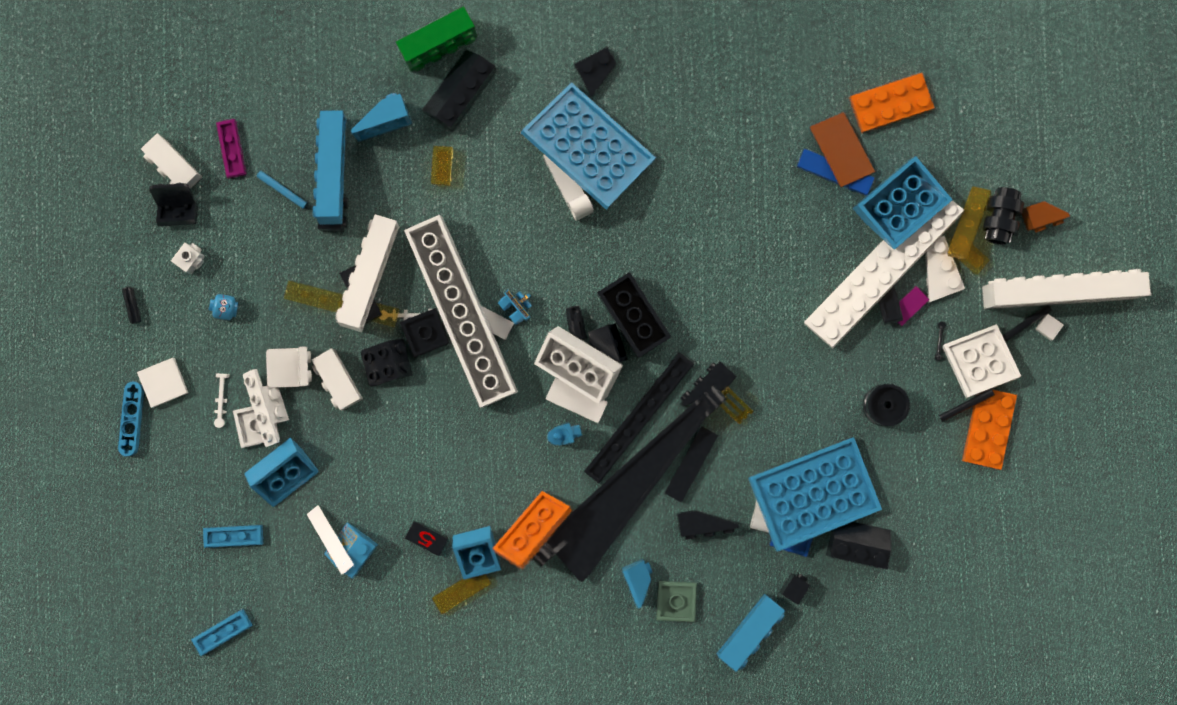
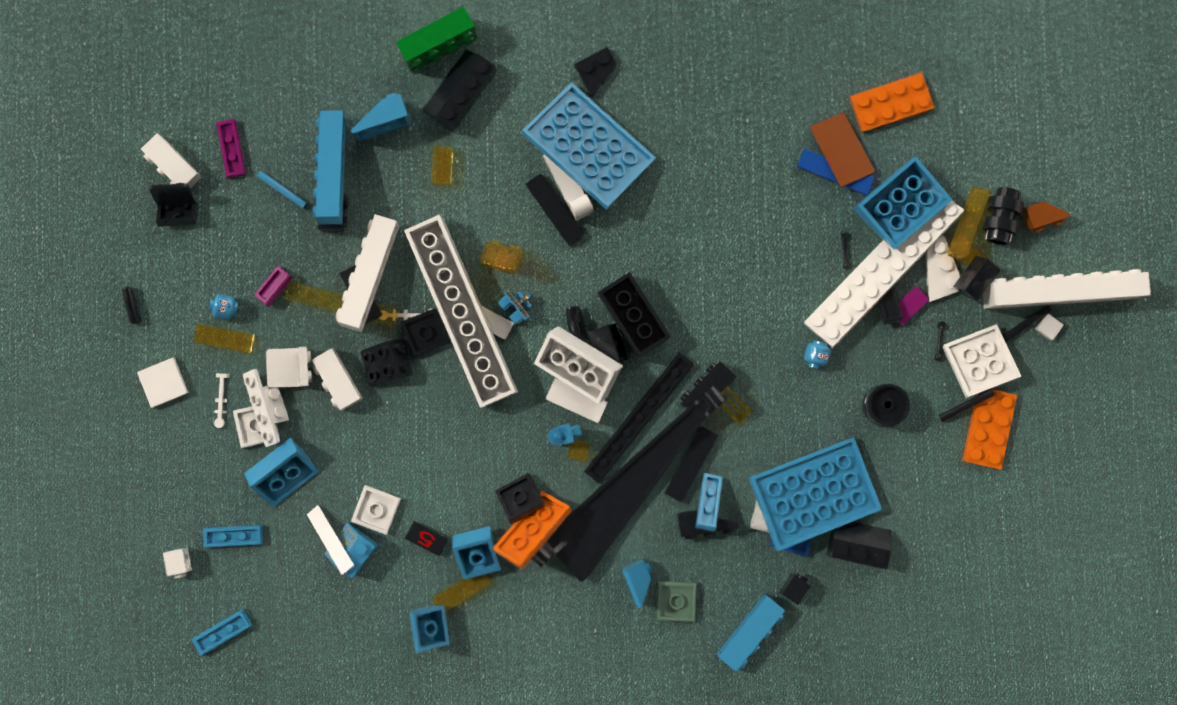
dark azure beam [118,382,144,456] -> none
white brick [171,243,205,274] -> none
none -> white brick [163,547,192,578]
none -> clear yellow tile [193,323,255,354]
none -> magenta tile [254,266,293,307]
none -> white tile [351,485,402,535]
none -> dark azure slope [410,605,450,653]
none -> clear yellow slope [479,240,524,275]
none -> black tile [495,473,545,524]
none -> black tile [525,173,584,246]
none -> clear yellow tile [567,440,590,462]
none -> dark azure tile [695,473,723,532]
none -> dark azure head [804,340,831,369]
none -> black hinge [841,230,850,270]
none -> black brick [953,256,1001,301]

